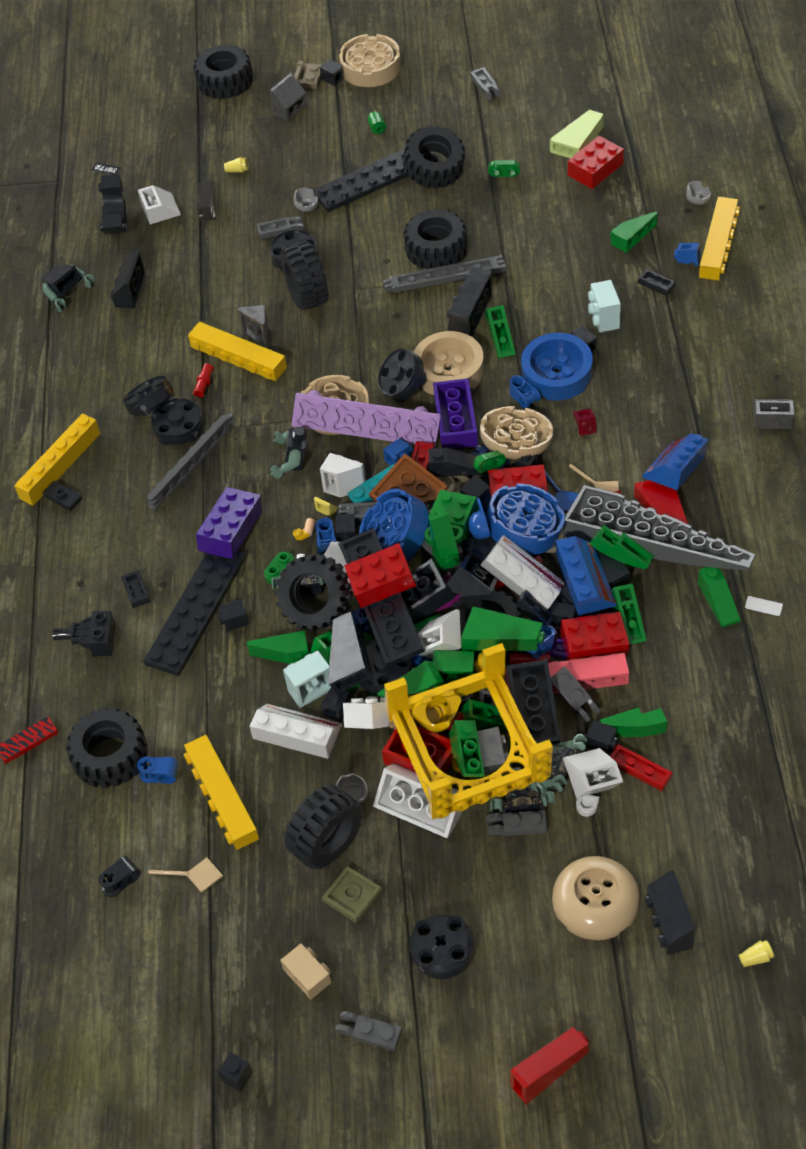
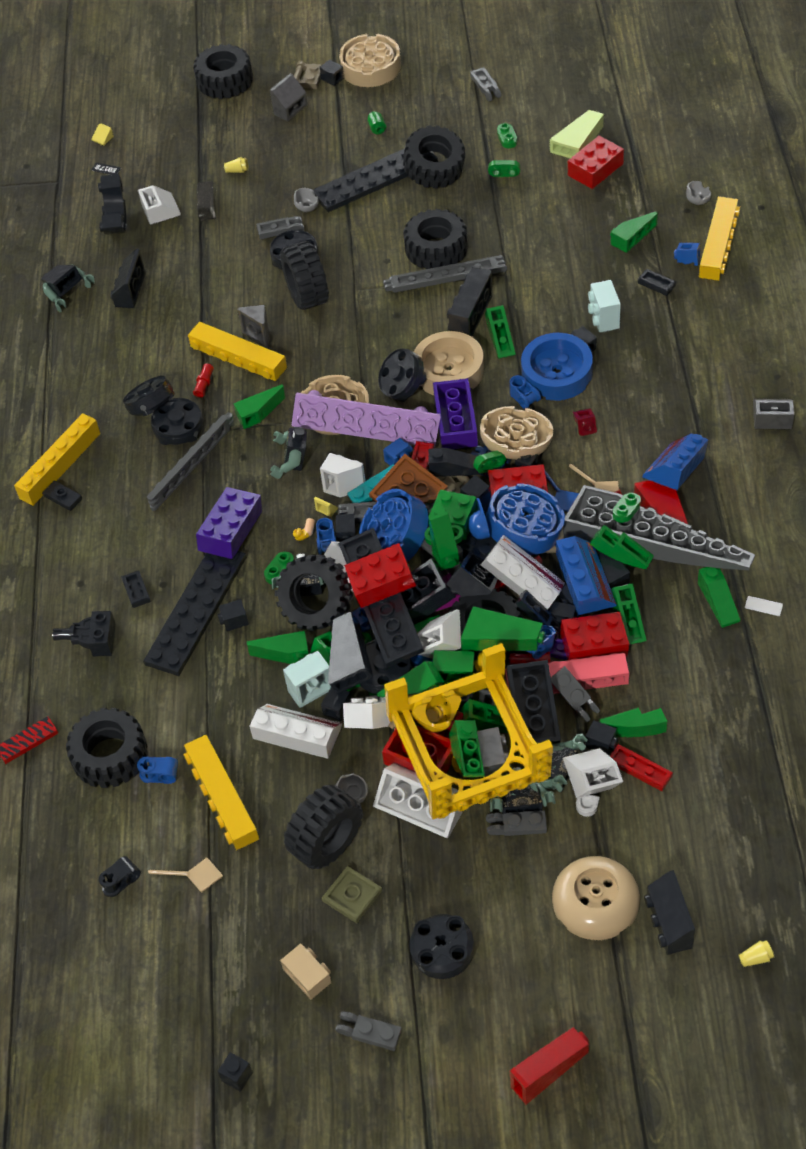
none -> light yellow slope [92,123,114,145]
none -> green slope [233,384,285,429]
none -> green plate [497,123,517,148]
none -> green plate [613,493,641,523]

